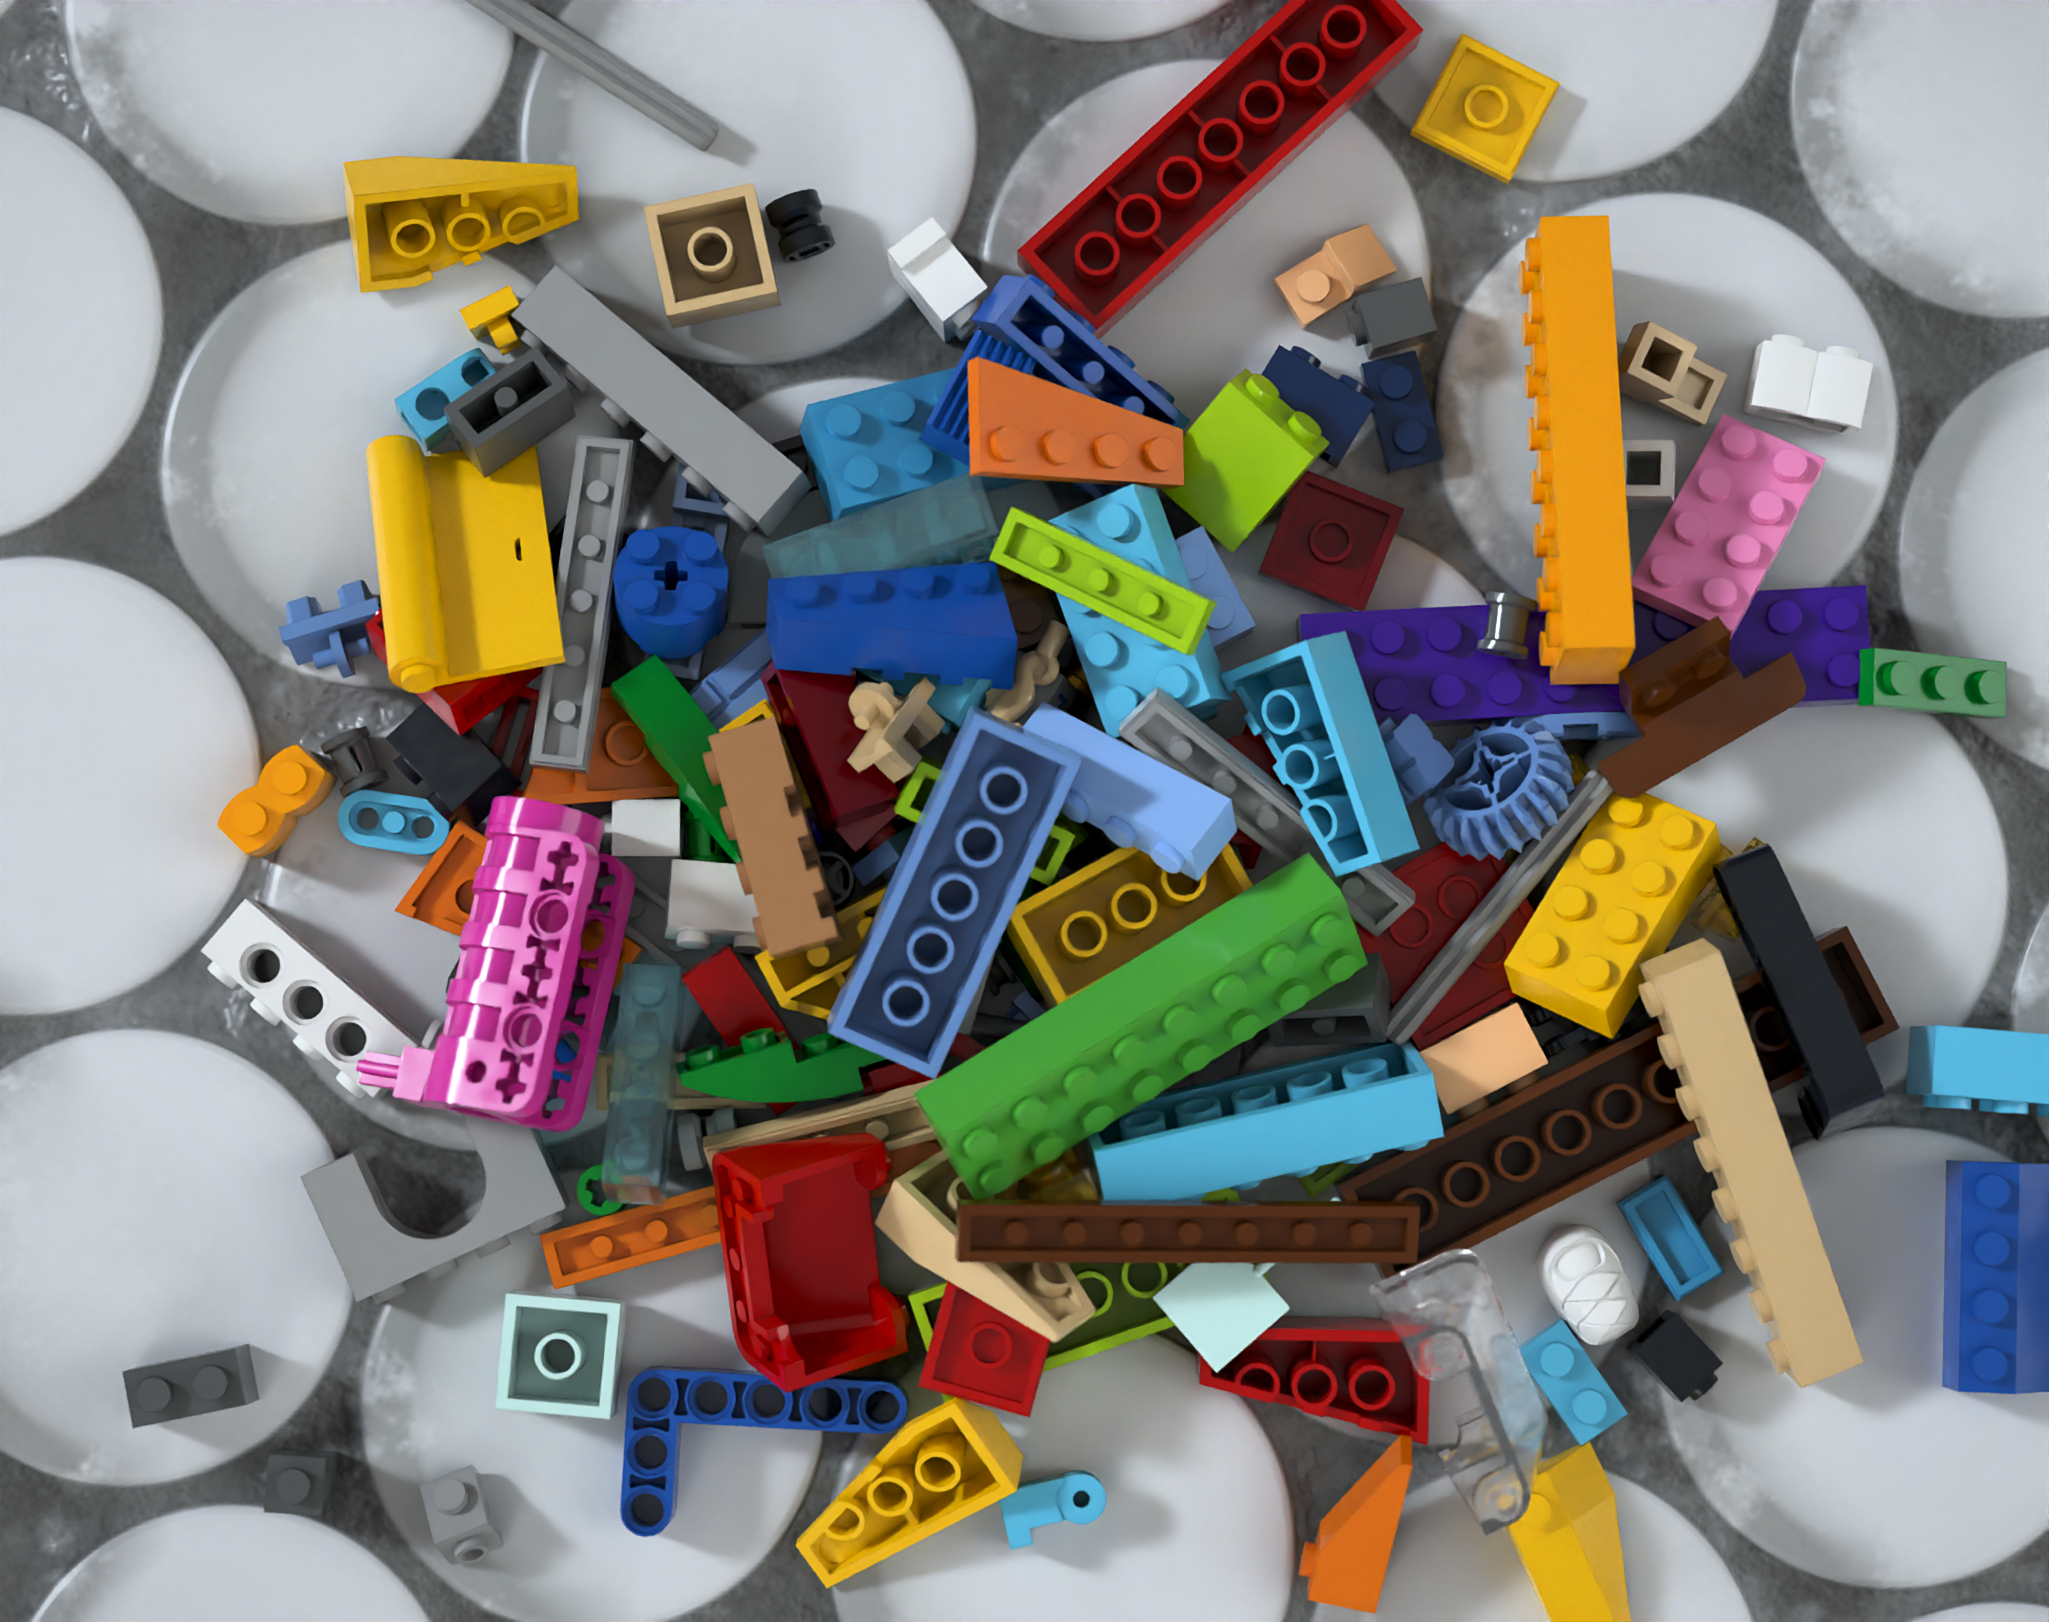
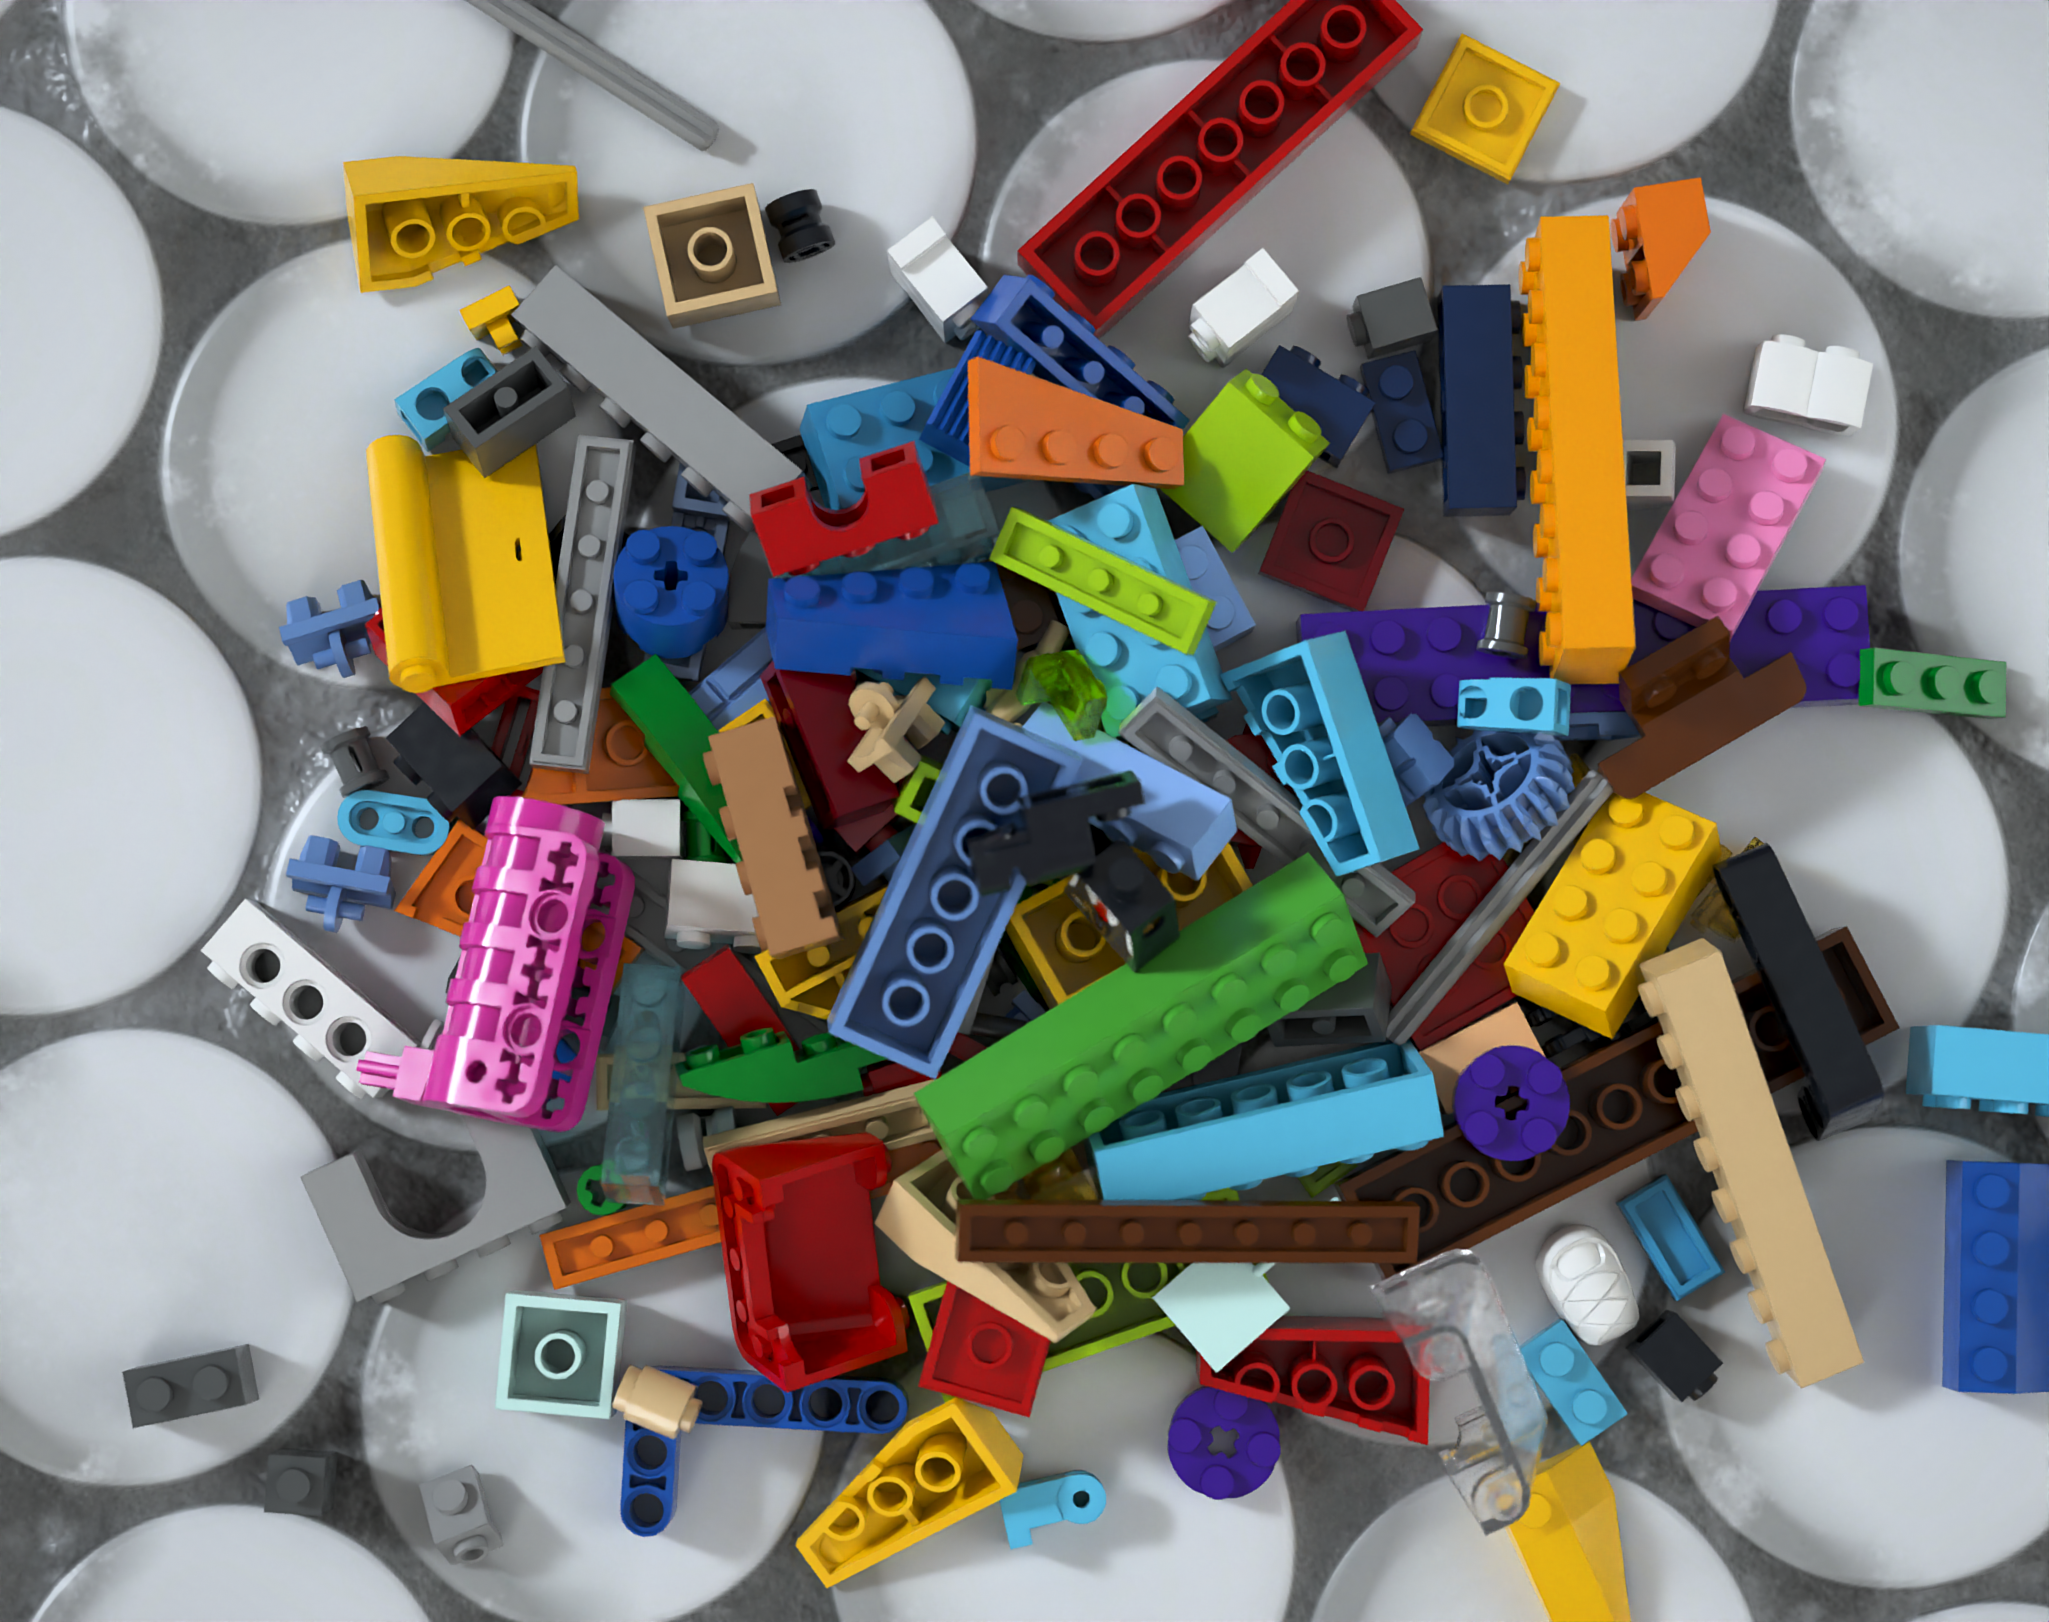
light orange brick [217,744,337,858] -> none
light nougat slope [1273,224,1397,329] -> none
orange slope [1299,1435,1413,1614] -> none
tan brick [1618,321,1727,427] -> none
none -> medium blue hips [286,835,396,933]
none -> tan brick [612,1365,703,1440]
none -> red arch [749,441,939,577]
none -> black plate [967,770,1145,897]
none -> clear neon green bracket [1016,649,1108,741]
none -> black torso [1064,839,1180,973]
none -> dark purple plate [1167,1386,1281,1500]
none -> white hips [1187,248,1299,369]
none -> dark blue brick [1437,284,1526,517]
none -> dark purple plate [1452,1045,1570,1161]
none -> medium azure leg [1457,678,1571,736]
none -> orange slope [1611,177,1711,321]

